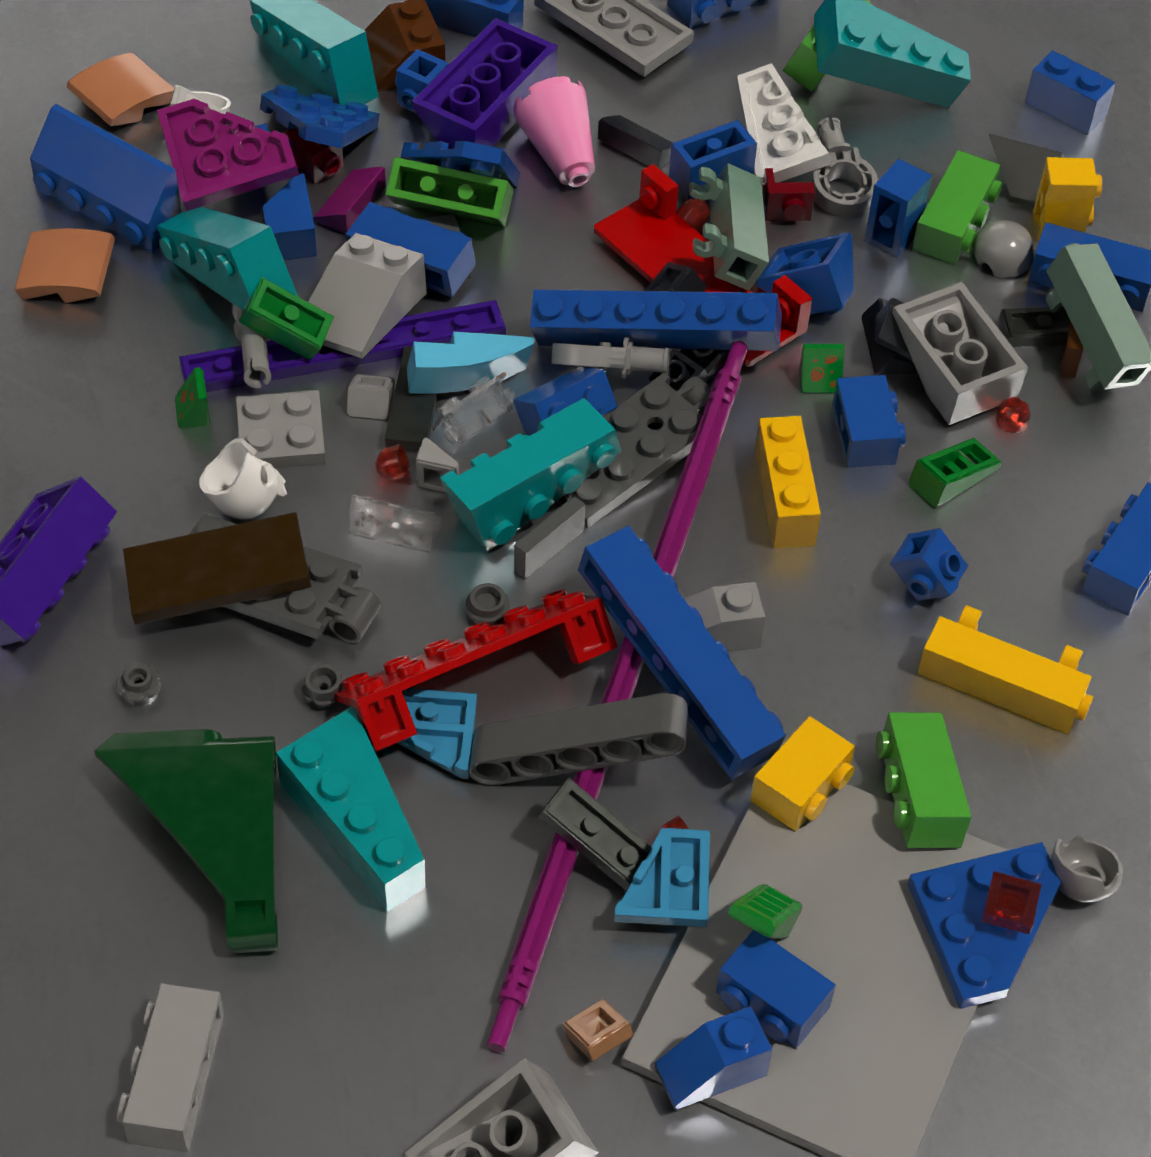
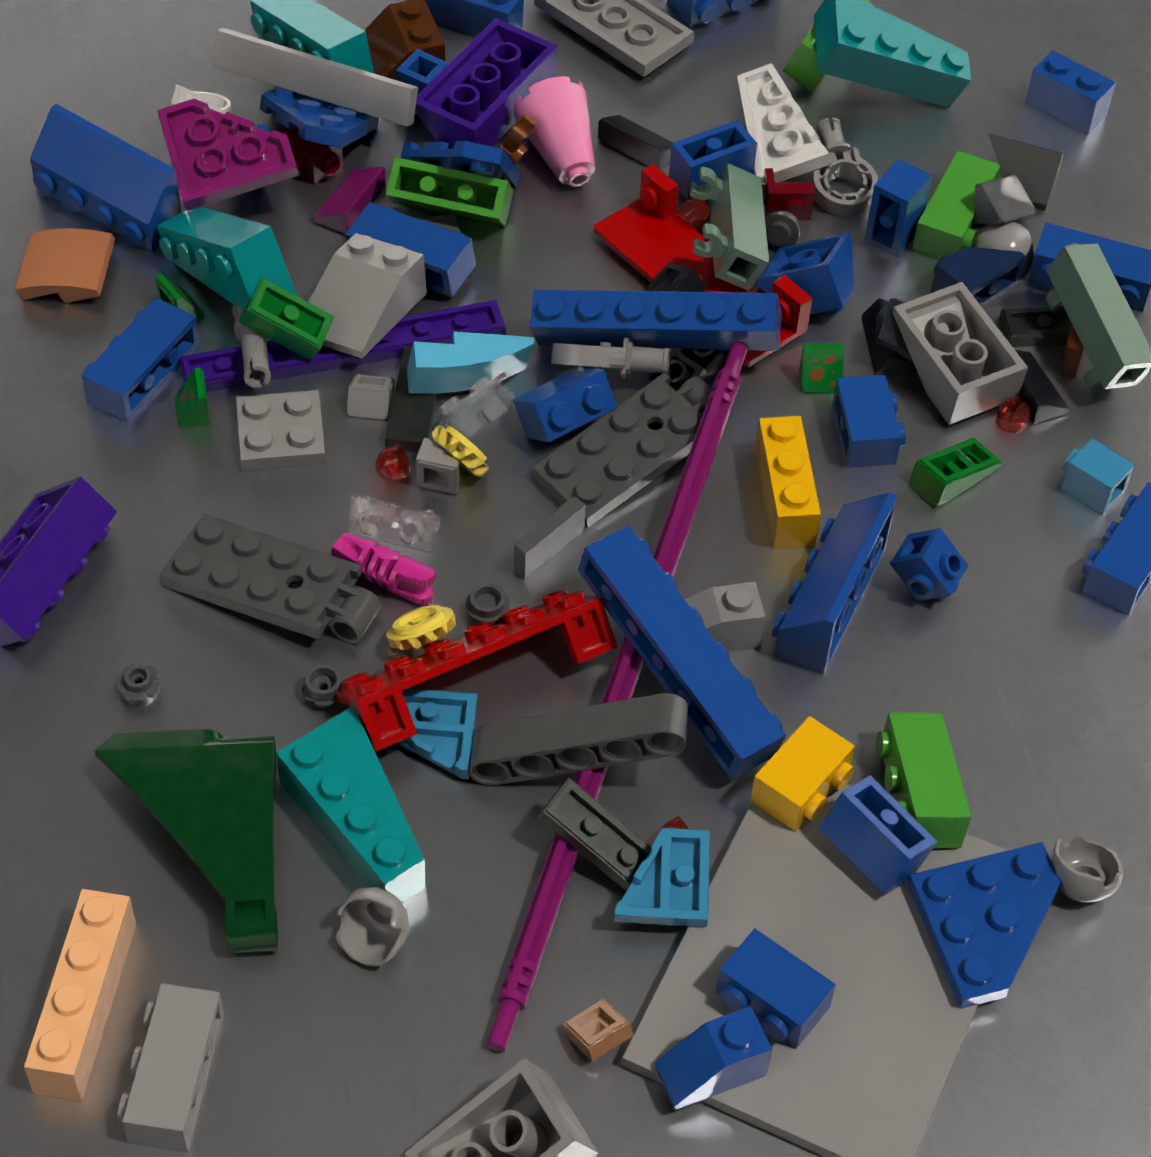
nougat slope [67,52,174,126] -> none
dark brown tile [123,512,311,625] -> none
white helmet [199,438,287,520] -> none
blue slope [261,174,317,260] -> none
teal wedge [440,398,622,553] -> none
green slope [728,884,802,939] -> none
yellow brick [917,605,1094,735] -> none
clear red plate [981,871,1042,935] -> none
yellow brick [1032,157,1102,241] -> none
none -> light nougat brick [24,889,136,1102]
none -> blue brick [82,298,200,422]
none -> green slope [155,273,204,320]
none -> light grey tile [213,28,418,126]
none -> dark pink hinge [331,533,436,606]
none -> light grey hair [336,887,409,966]
none -> light yellow gear [386,605,456,651]
none -> light yellow gear [432,425,490,477]
none -> dark orange plate [498,113,537,165]
none -> dark grey plate [765,211,800,249]
none -> blue slope [772,492,898,675]
none -> blue brick [819,775,938,895]
none -> dark blue slope [931,247,1026,307]
none -> black slope [975,174,1035,224]
none -> black slope [1014,349,1070,424]
none -> dark azure brick [1061,438,1135,515]

